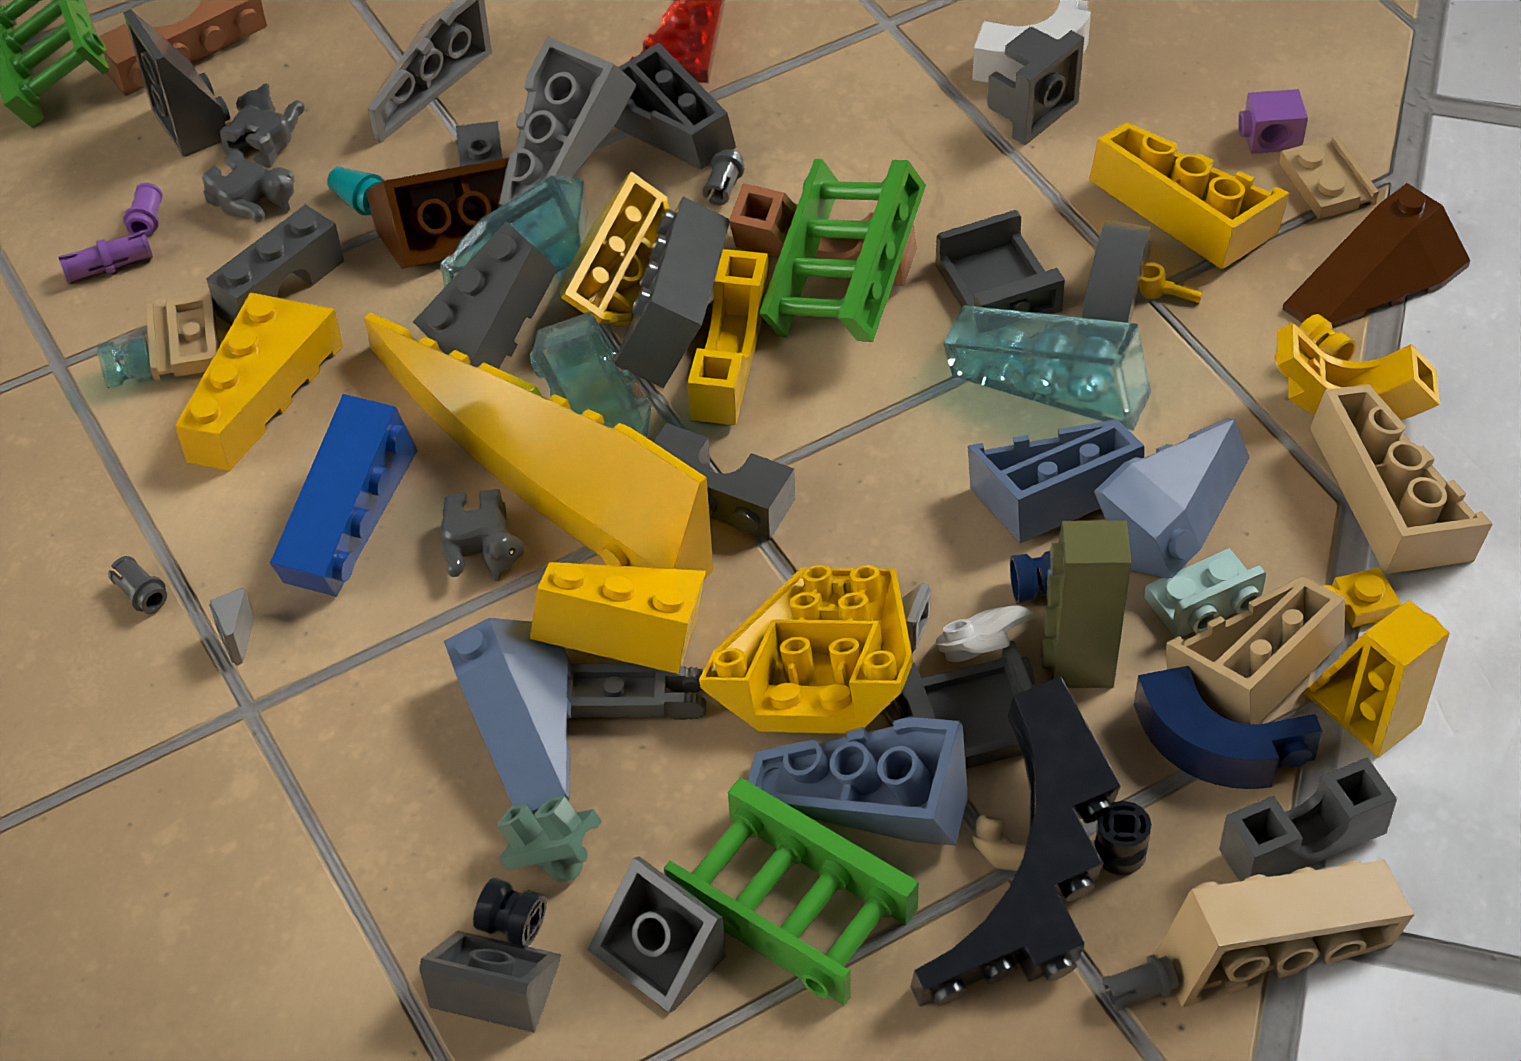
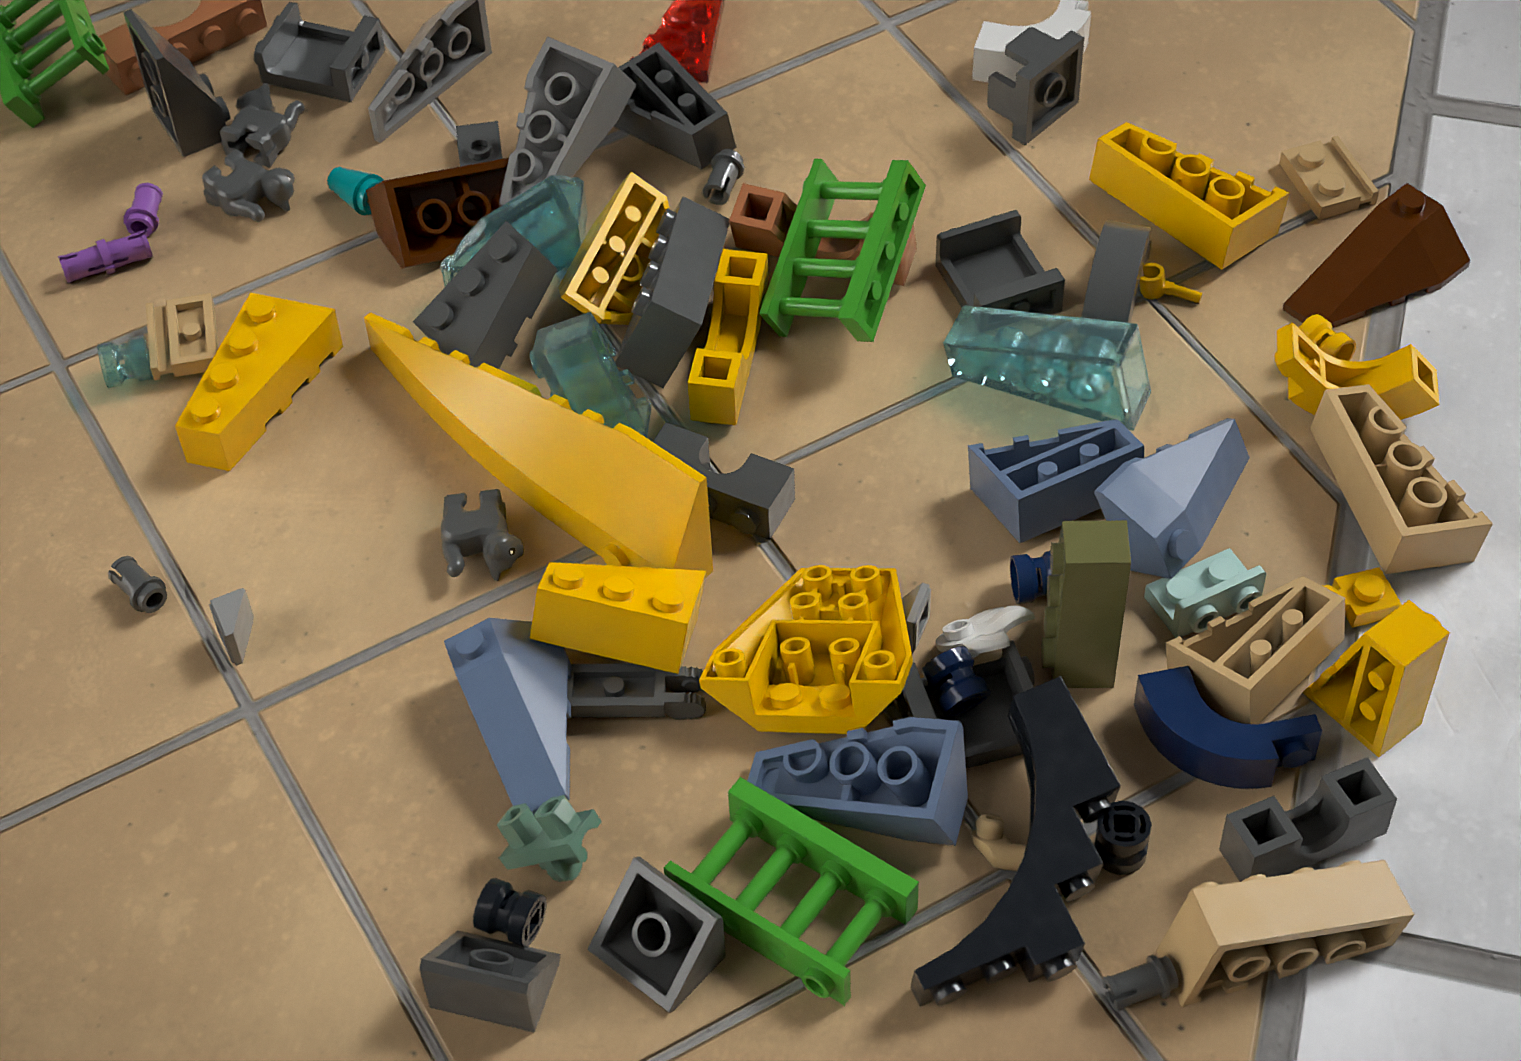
dark grey arch [206,204,344,326] -> none
blue wedge [270,394,418,597] -> none
medium lavender brick [1238,89,1308,154] -> none
none -> dark grey panel [254,2,385,102]
none -> dark blue wheel [922,646,991,717]

